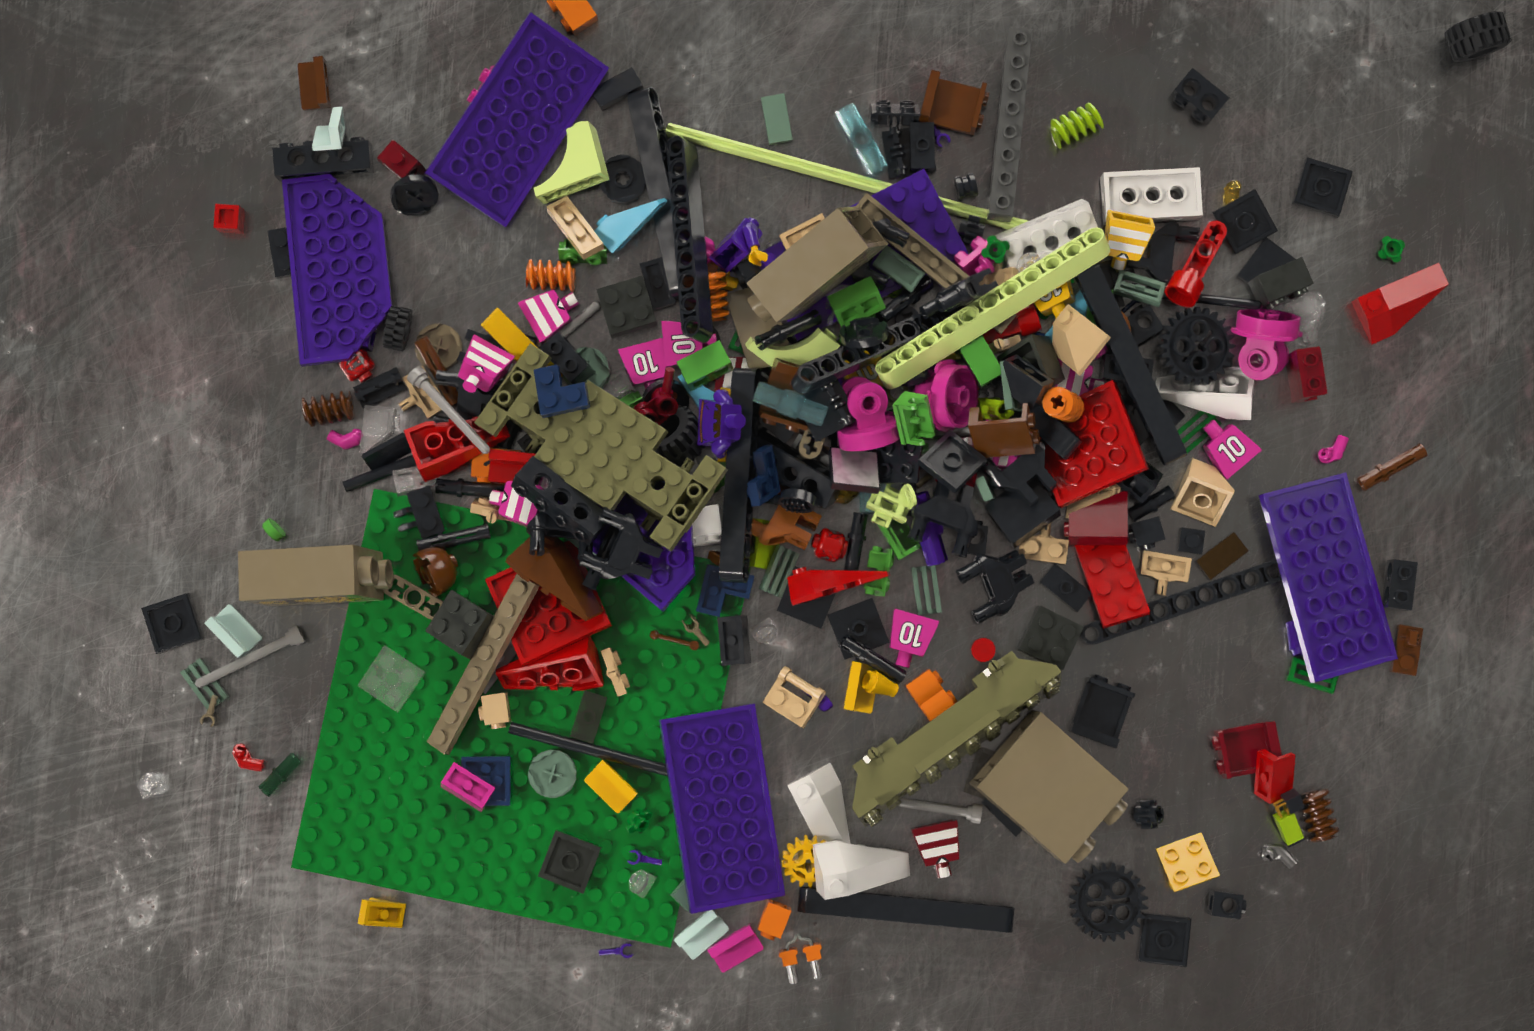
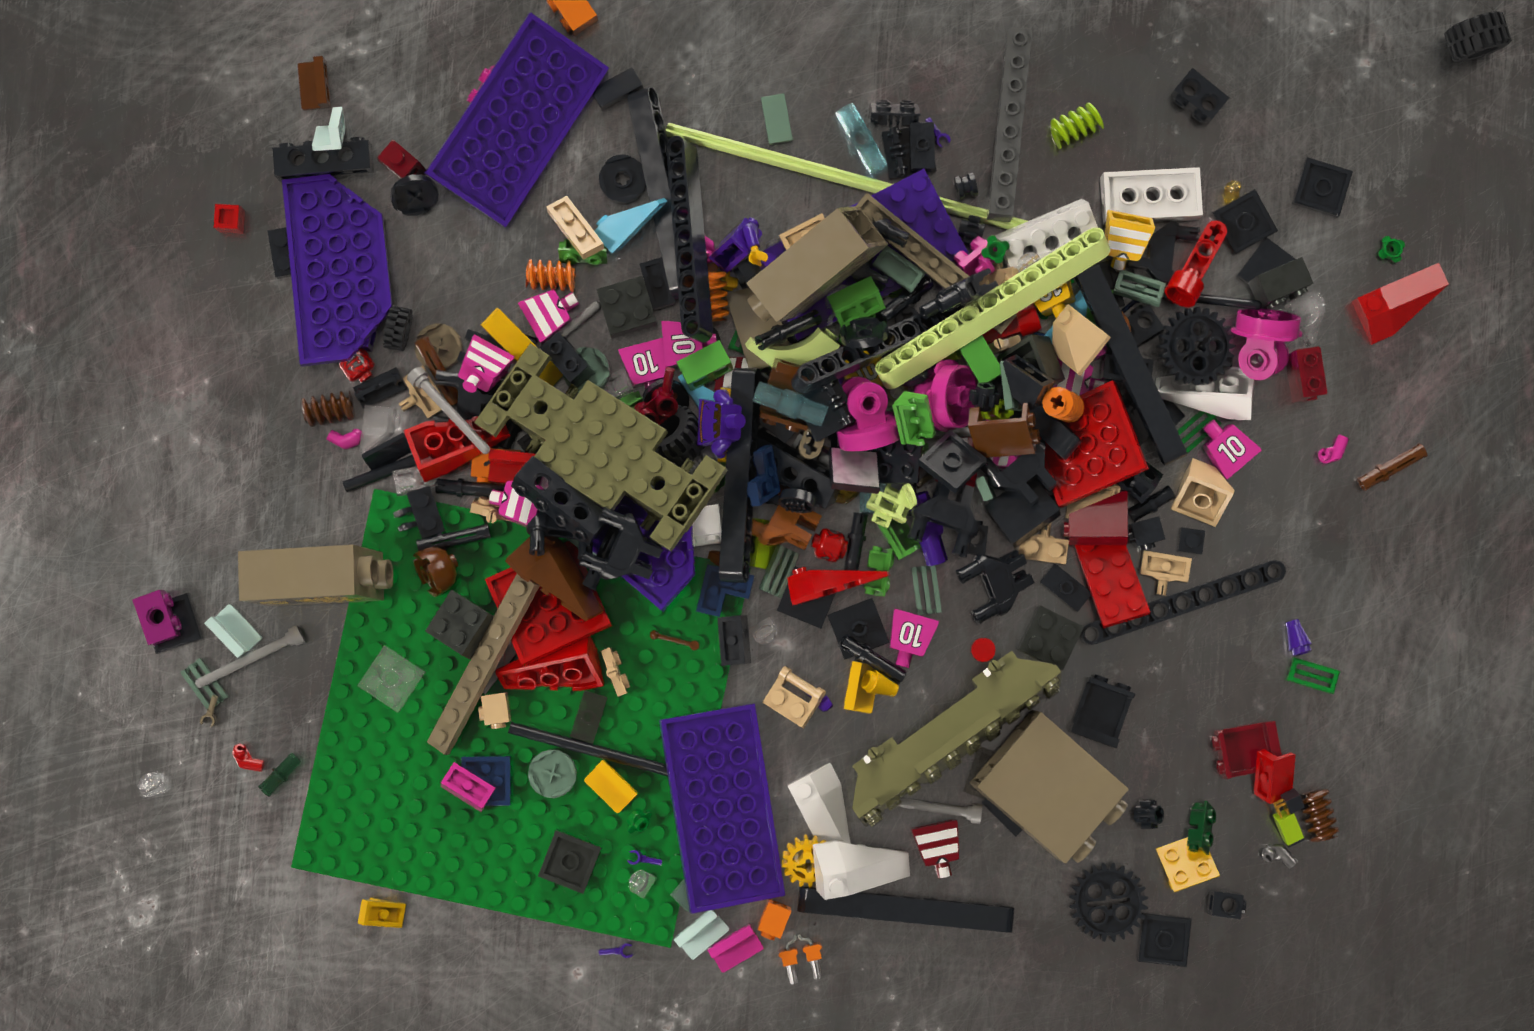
bright green tile [262,518,286,542] -> none
dark tan beam [383,575,444,620] -> none
yellowish green arch [534,121,610,204] -> none
dark blue plate [534,364,590,418] -> none
dark tan hand [682,614,710,646] -> none
orange brick [905,669,958,721] -> none
reddish brown panel [919,70,990,135] -> none
dark brown tile [1195,532,1249,580] -> none
dark purple plate [1259,472,1398,683] -> none
black brick [1382,559,1418,611] -> none
reddish brown hinge [1390,624,1424,676] -> none
none -> magenta brick [132,590,182,645]
none -> black gear [969,382,1000,412]
none -> dark green hinge [1187,801,1216,855]

